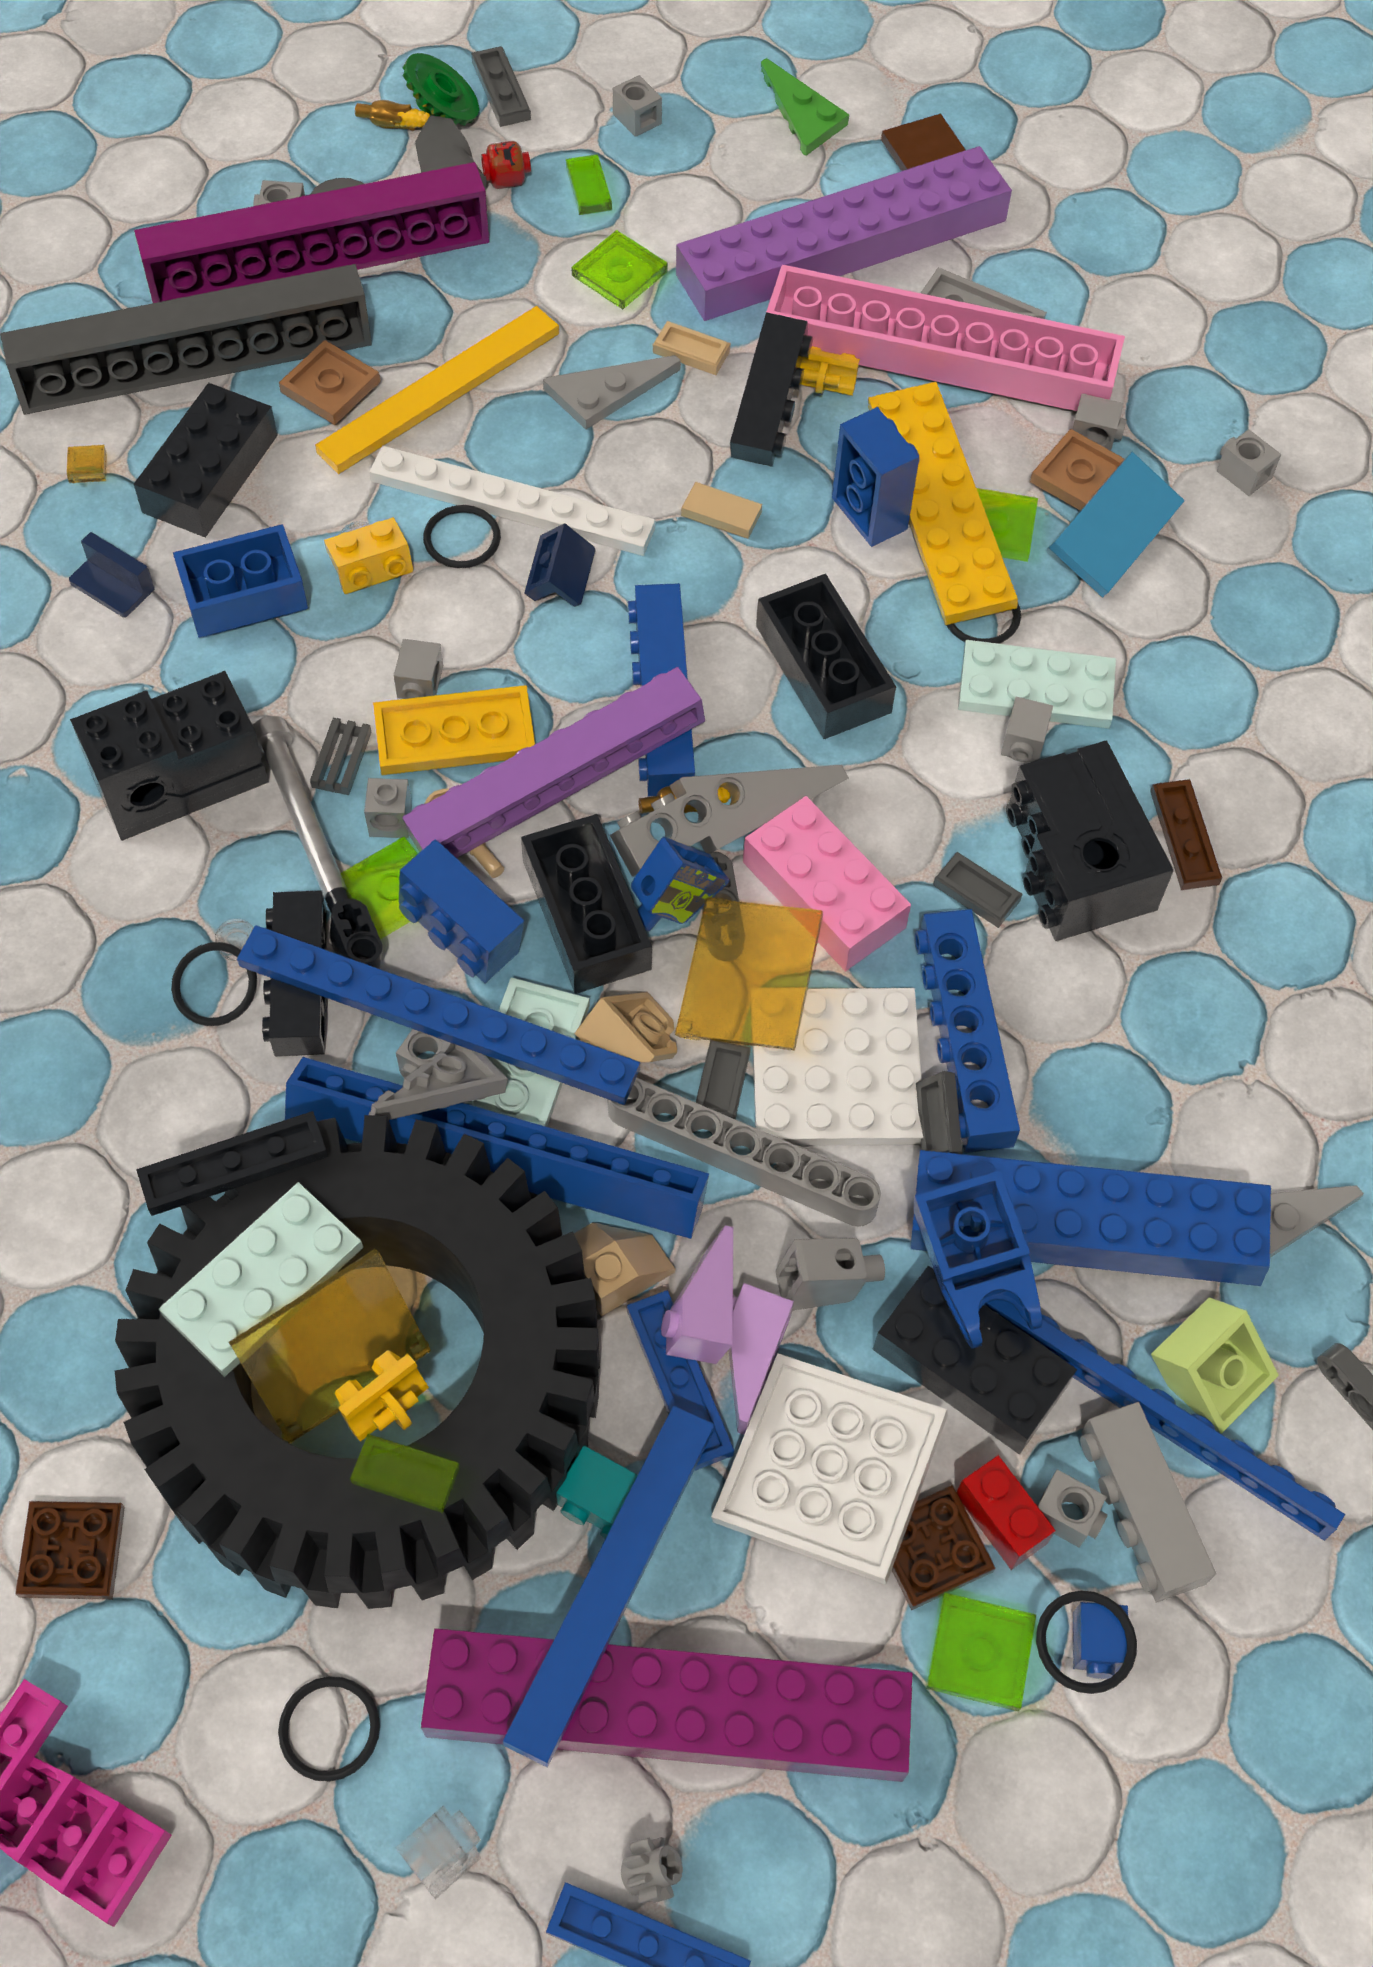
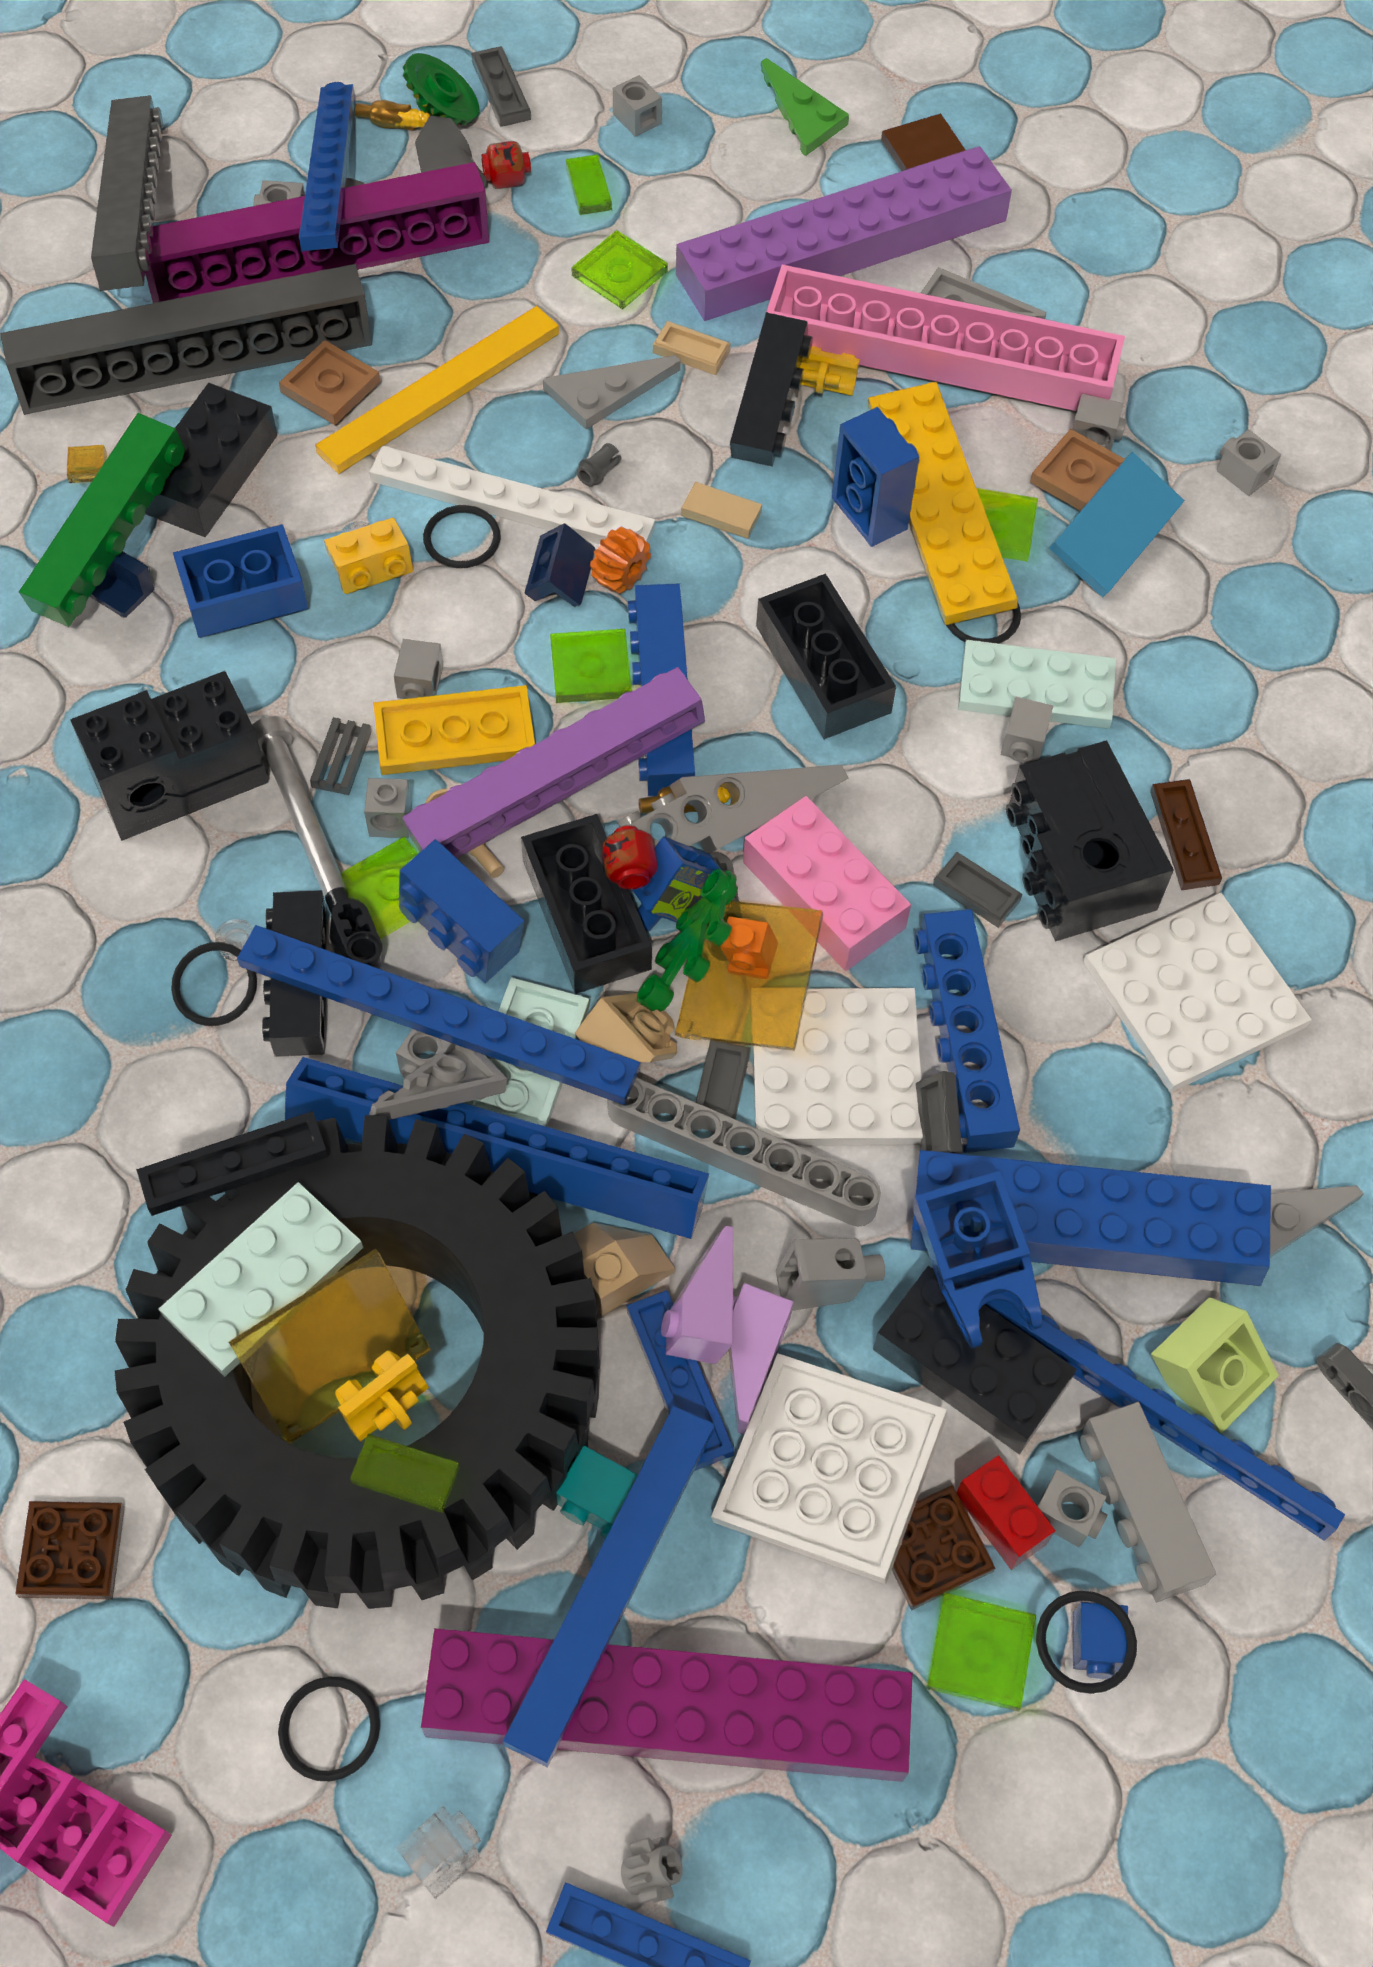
none -> green brick [19,413,186,627]
none -> dark grey brick [91,95,163,291]
none -> blue plate [299,82,355,251]
none -> clear neon green tile [550,629,632,703]
none -> dark grey pin [577,443,621,486]
none -> orange gear [590,526,651,594]
none -> red head [602,826,658,890]
none -> green plant [637,869,738,1012]
none -> orange brick [720,916,778,980]
none -> white plate [1083,893,1312,1093]

